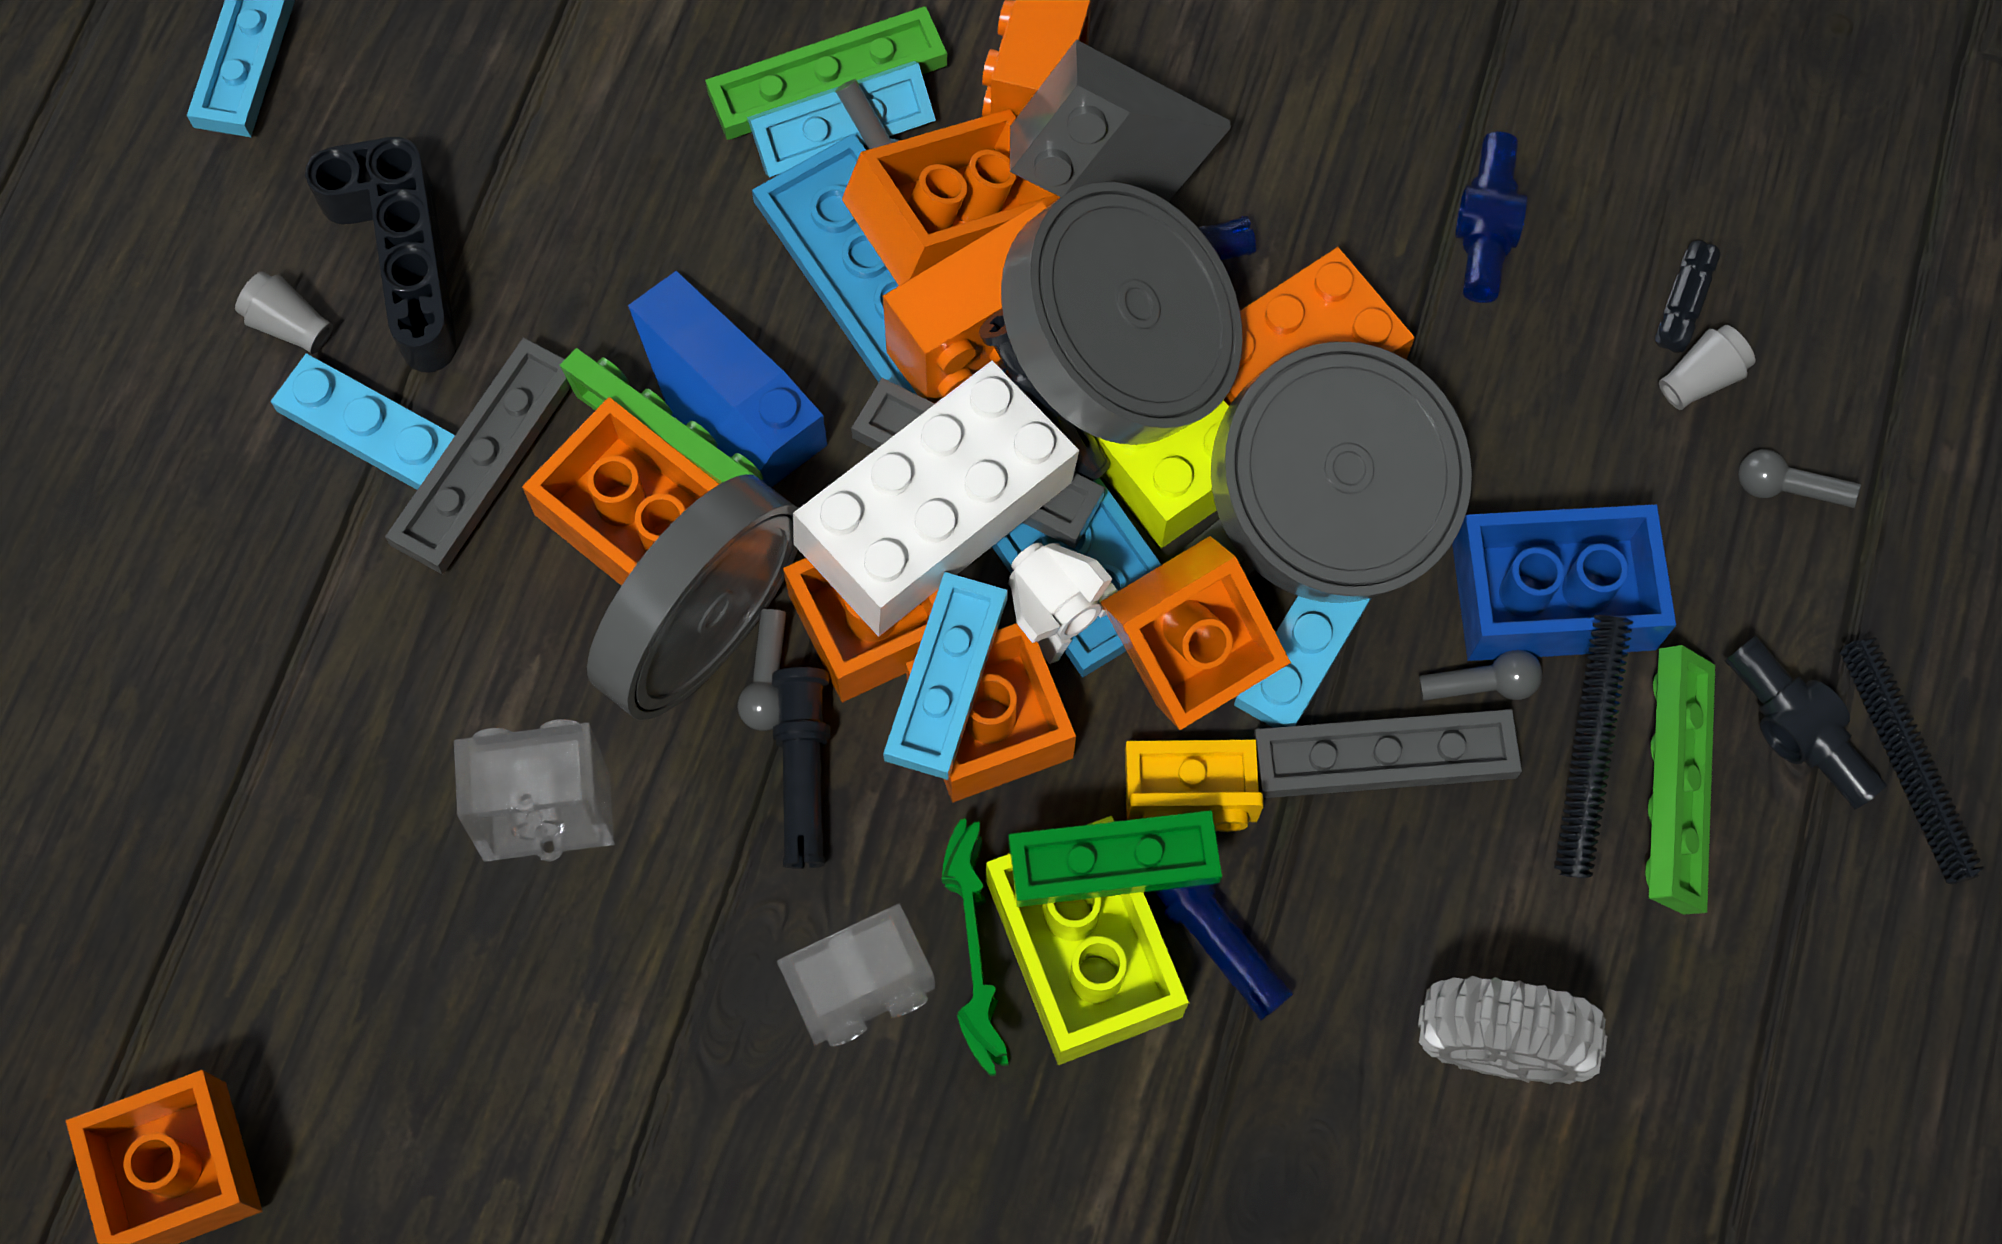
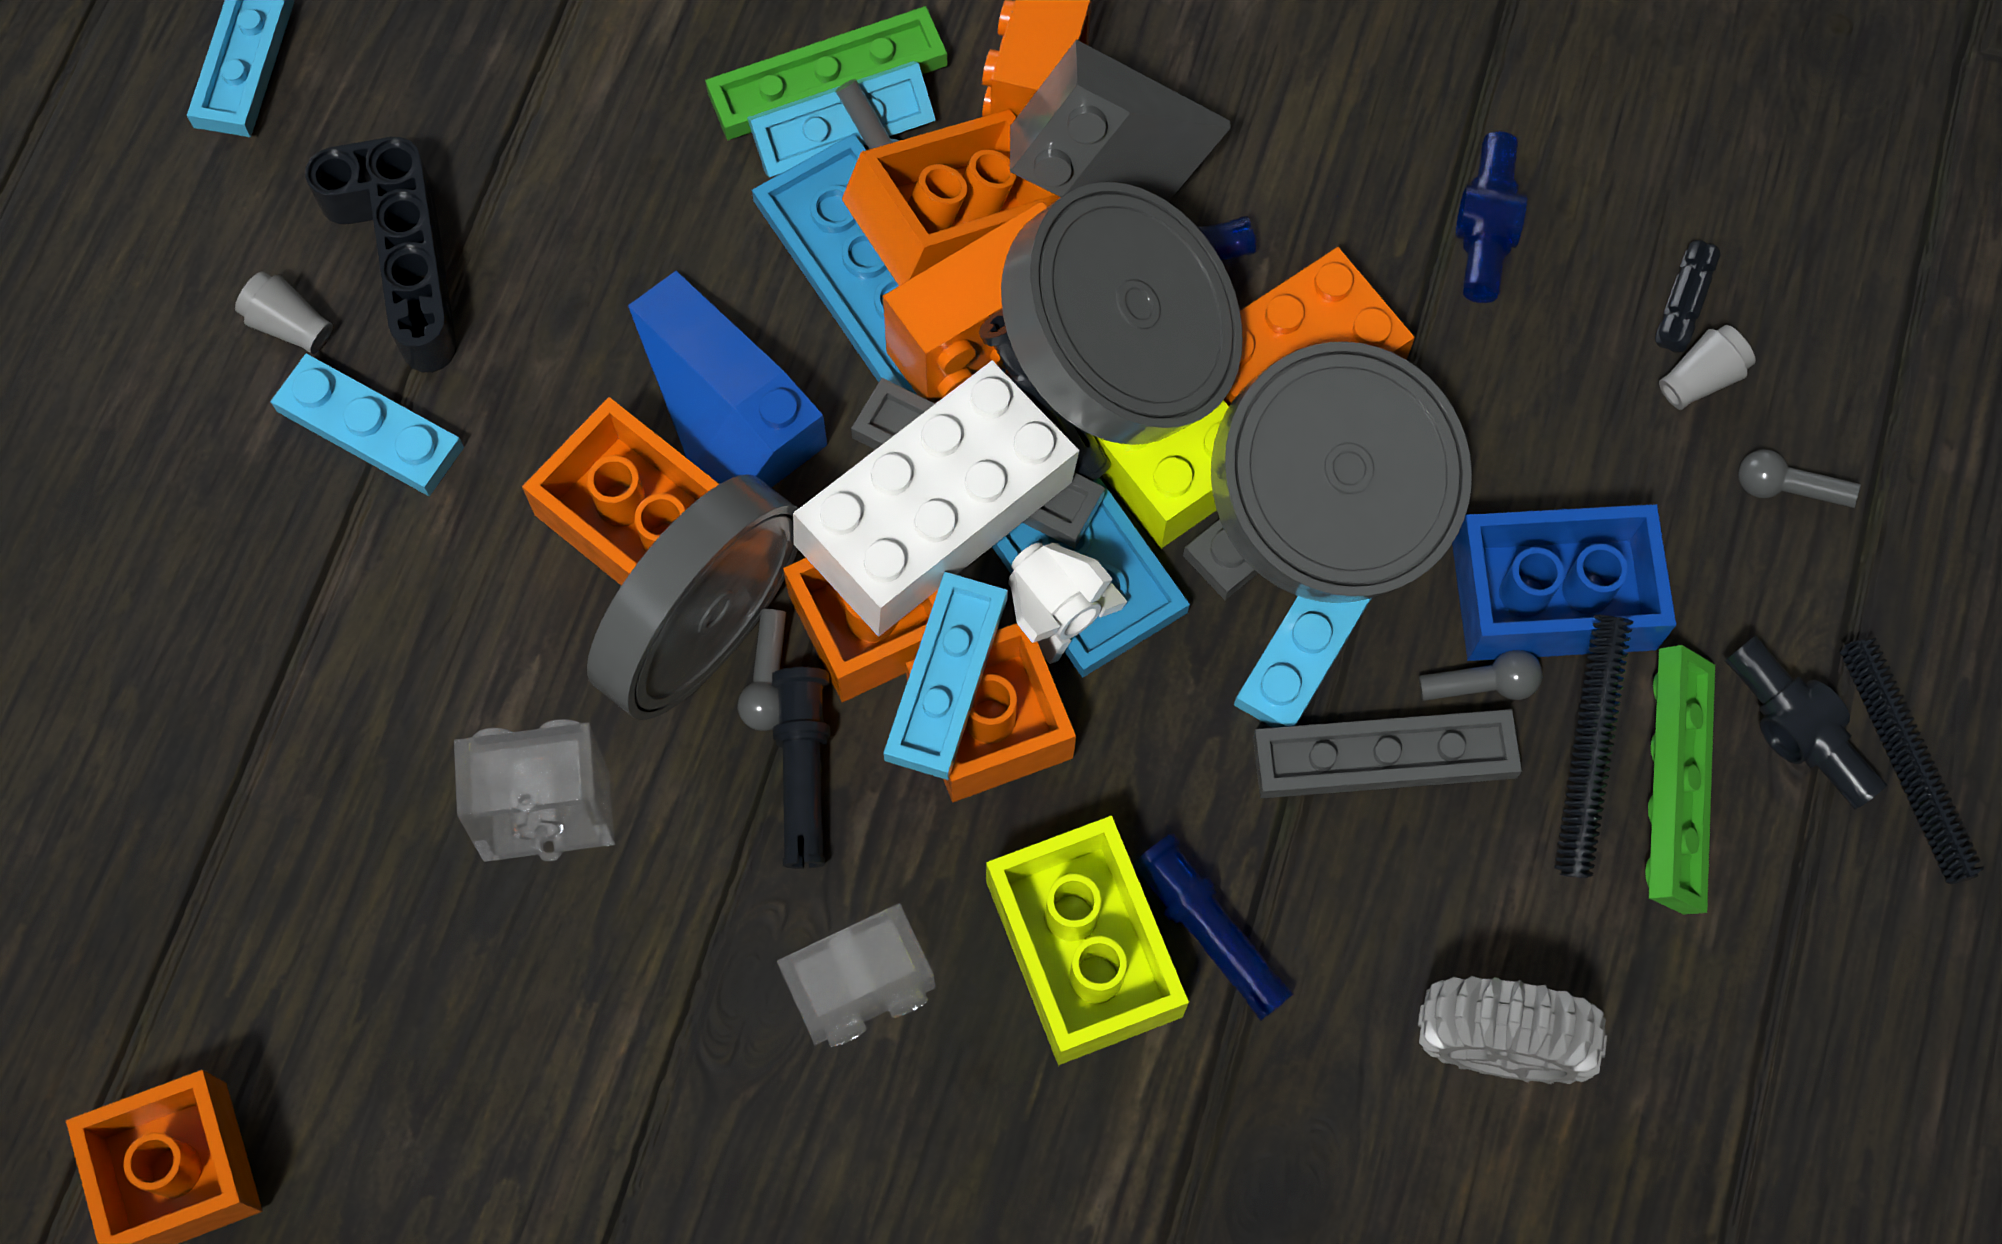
dark grey plate [385,338,571,575] -> none
bright green plate [560,348,764,484] -> none
green piece [942,819,1009,1076] -> none
green plate [1008,810,1222,907] -> none
orange brick [1100,536,1291,730] -> none
yellow bracket [1125,740,1263,832] -> none

